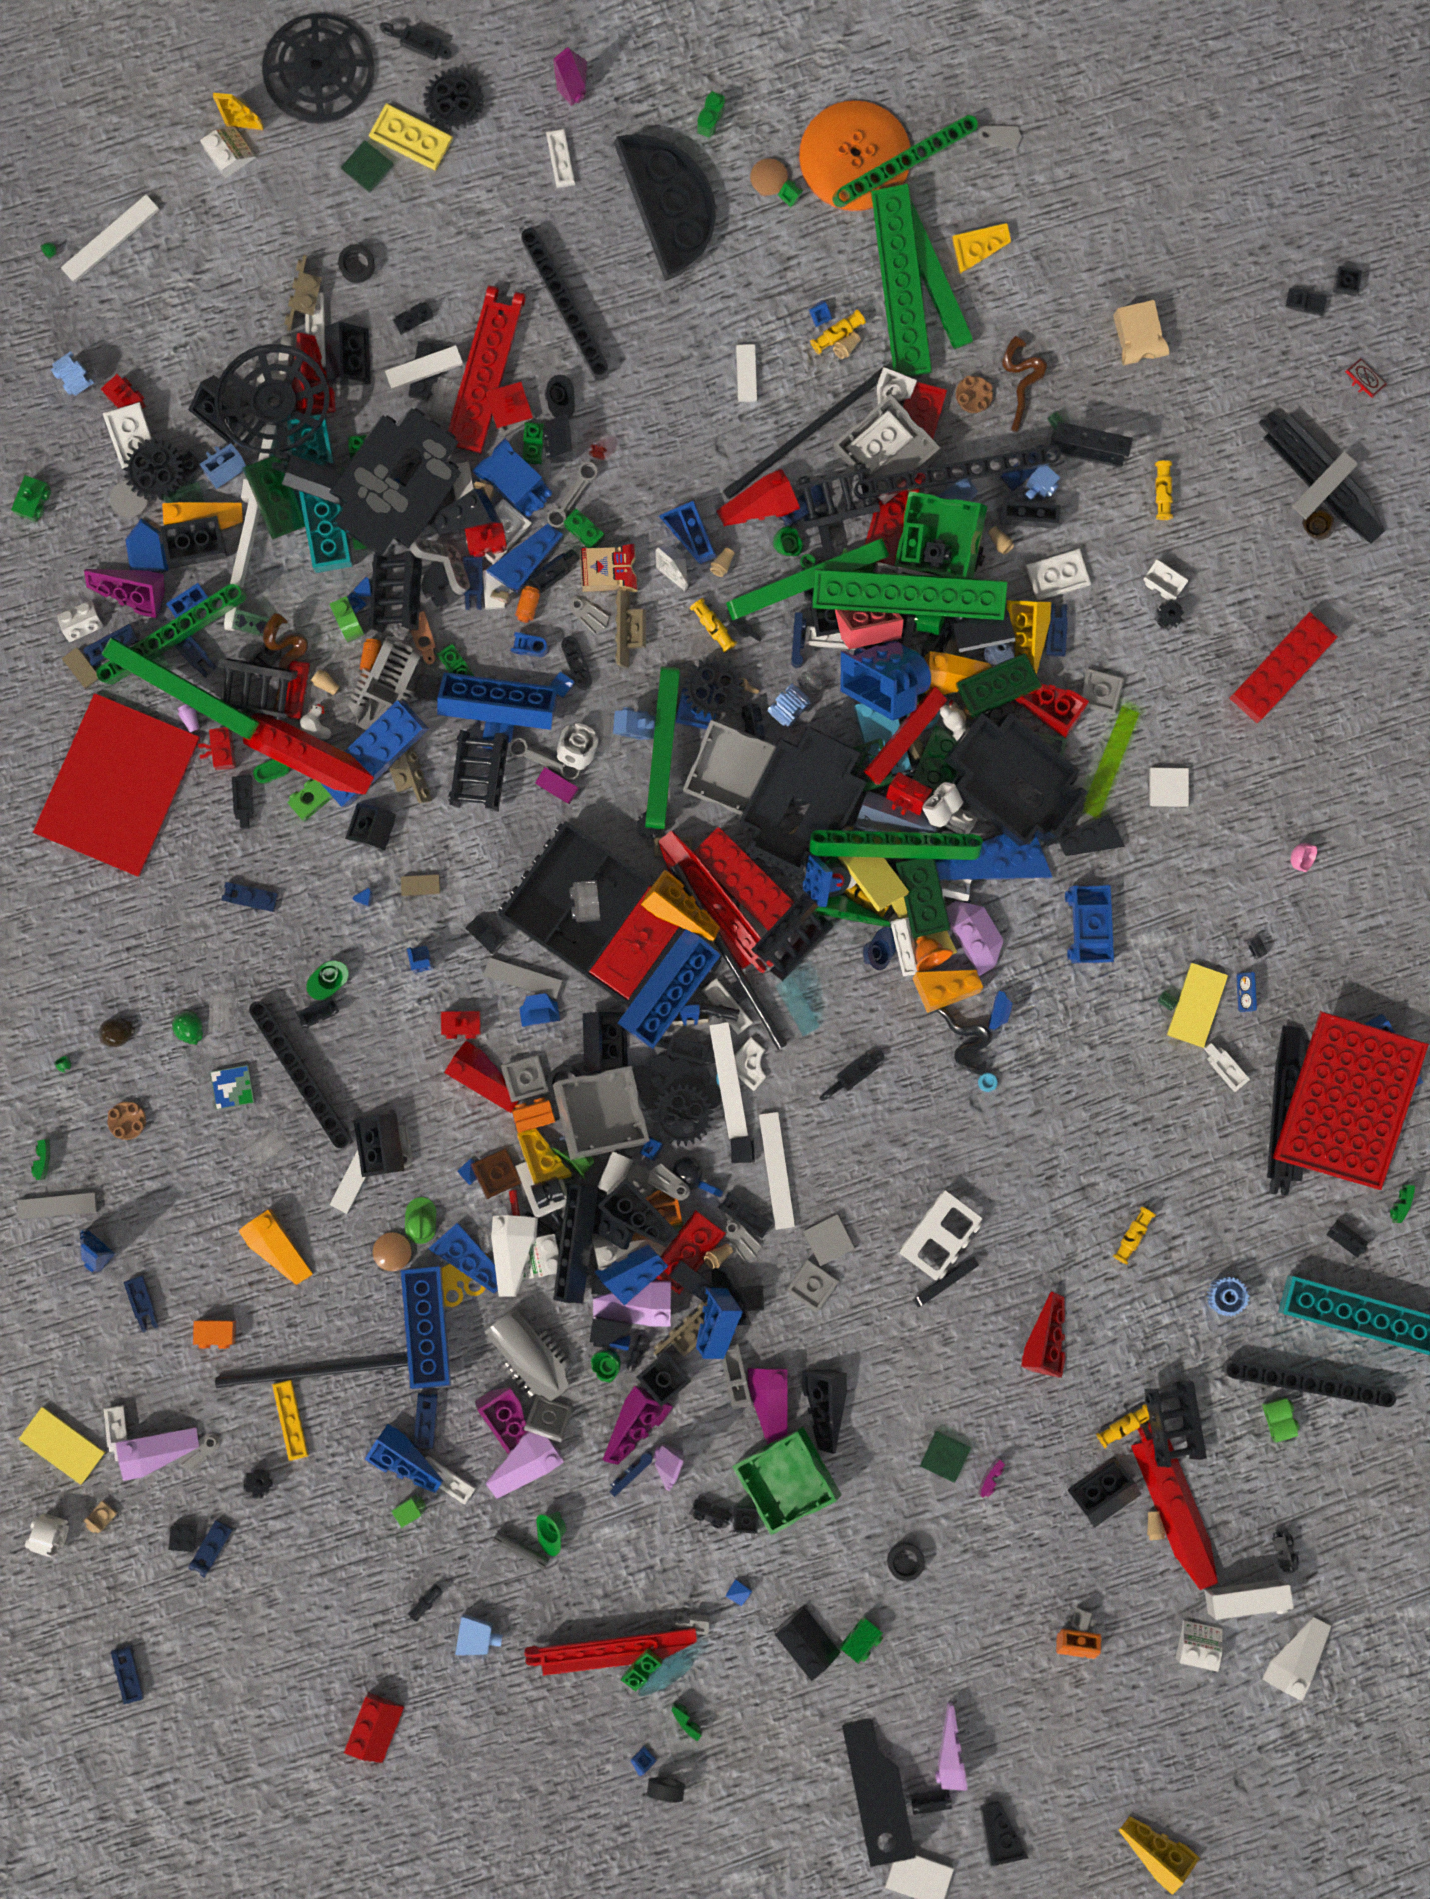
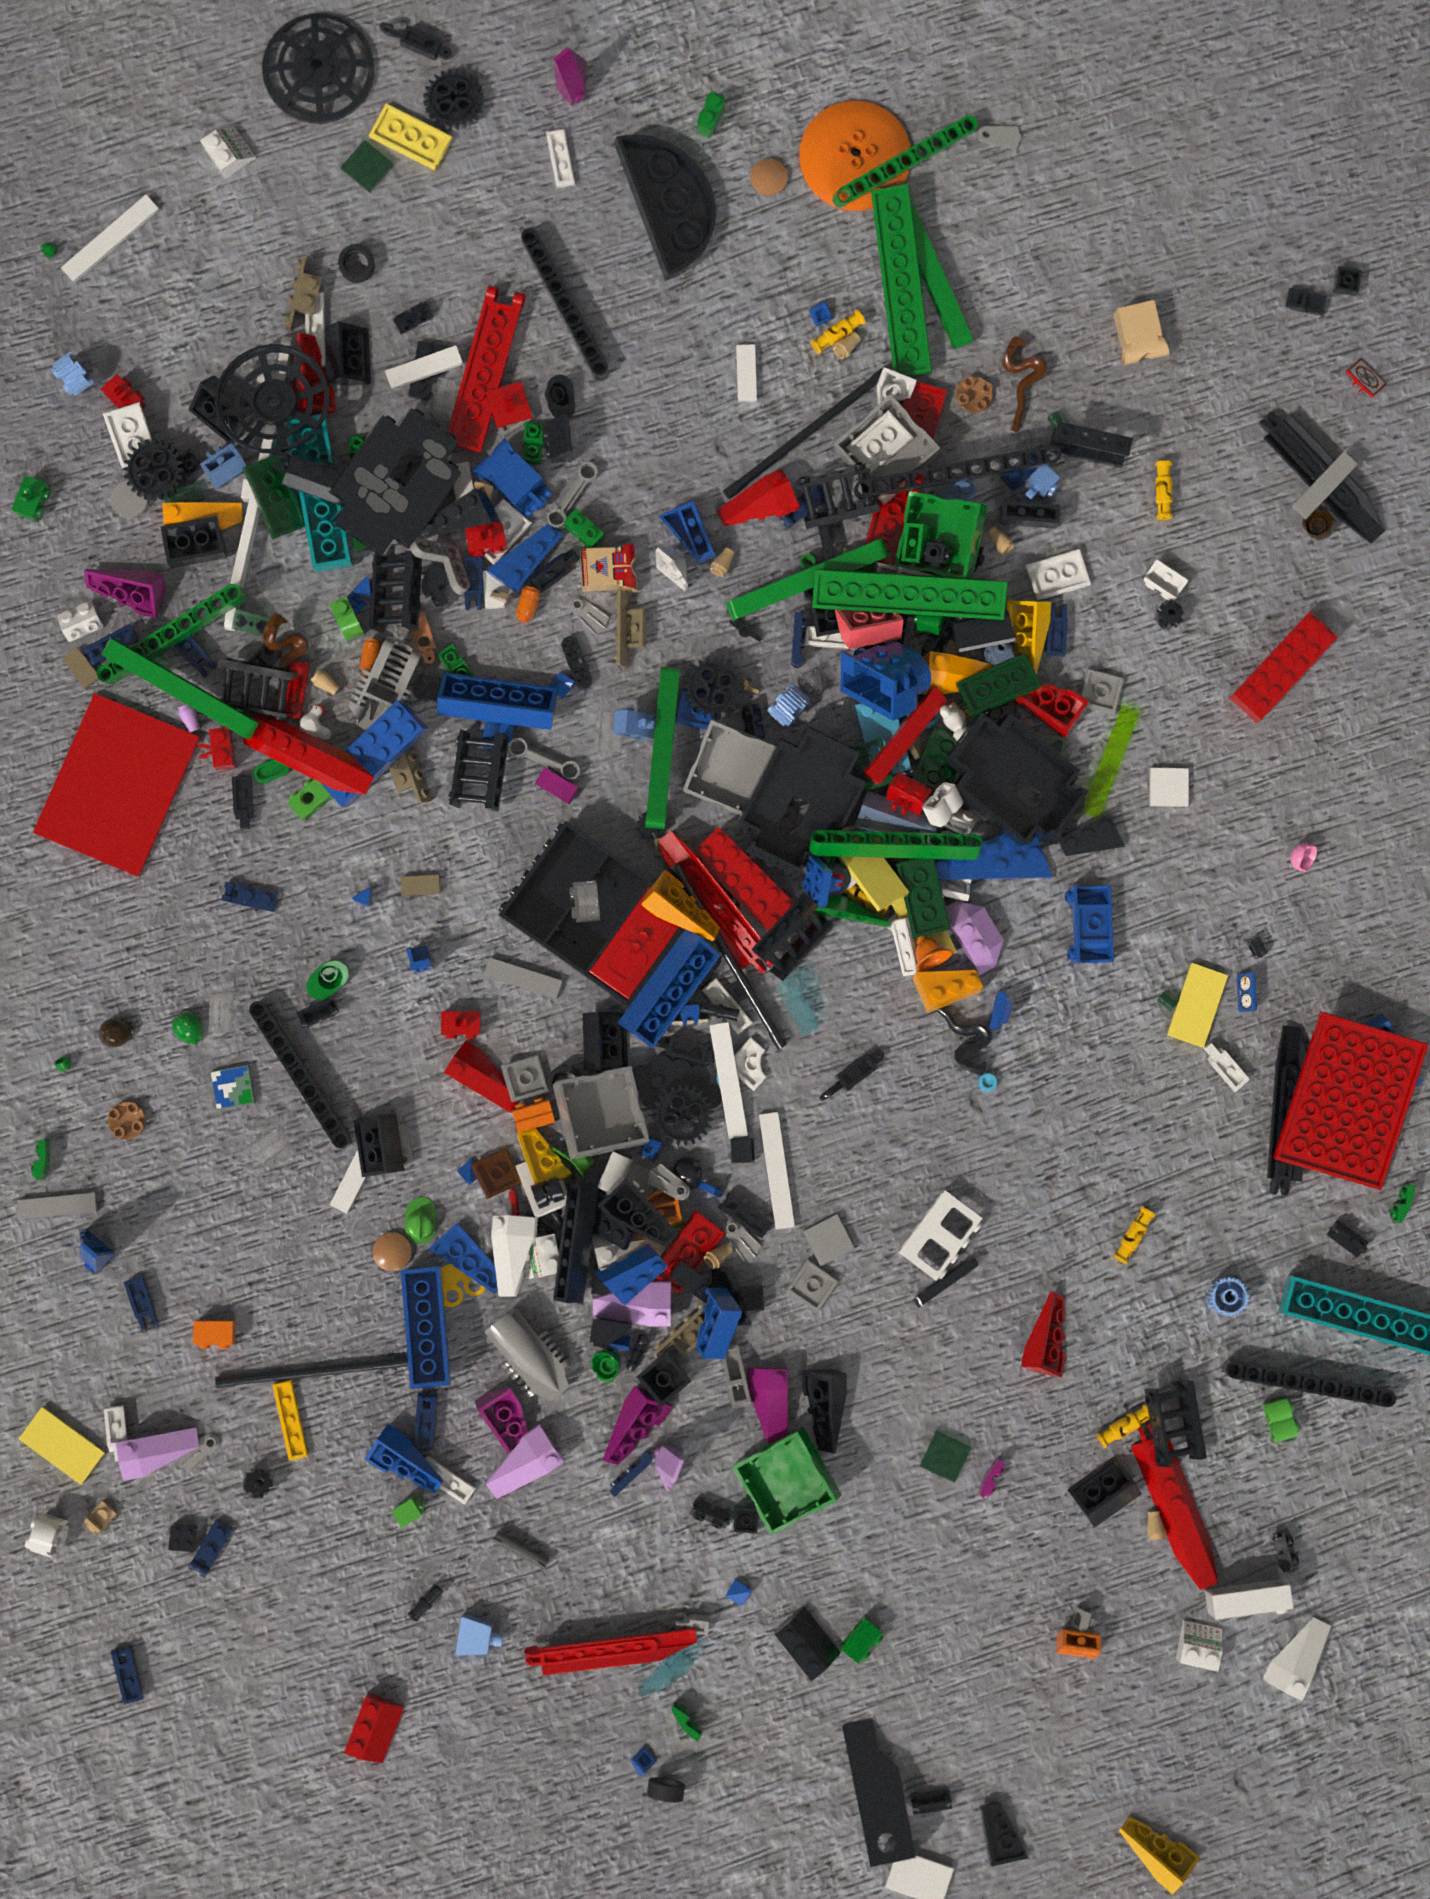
blue tile [125,518,169,573] -> none
blue brick [166,583,209,618] -> none
yellow wedge [213,93,264,130] -> none
light orange wedge [239,1209,313,1285] -> none
black slope [345,803,397,851] -> none
black slope [465,915,506,955] -> none
blue piece [510,632,549,657] -> none
blue slope [519,993,560,1027] -> none
light grey tile [524,1395,573,1442] -> none
green piece [536,1511,566,1556] -> none
white brick [557,723,598,770] -> none
clear red bush [588,444,607,460] -> none
green slope [621,1649,663,1691] -> none
yellow piece [690,598,737,653] -> none
green hair [773,526,804,557] -> none
green tile [778,180,803,207] -> none
dark blue piece [863,927,896,970] -> none
black tyre [887,1542,925,1582] -> none
lavender wedge [935,1702,968,1791] -> none
yellow wing [952,223,1011,274] -> none

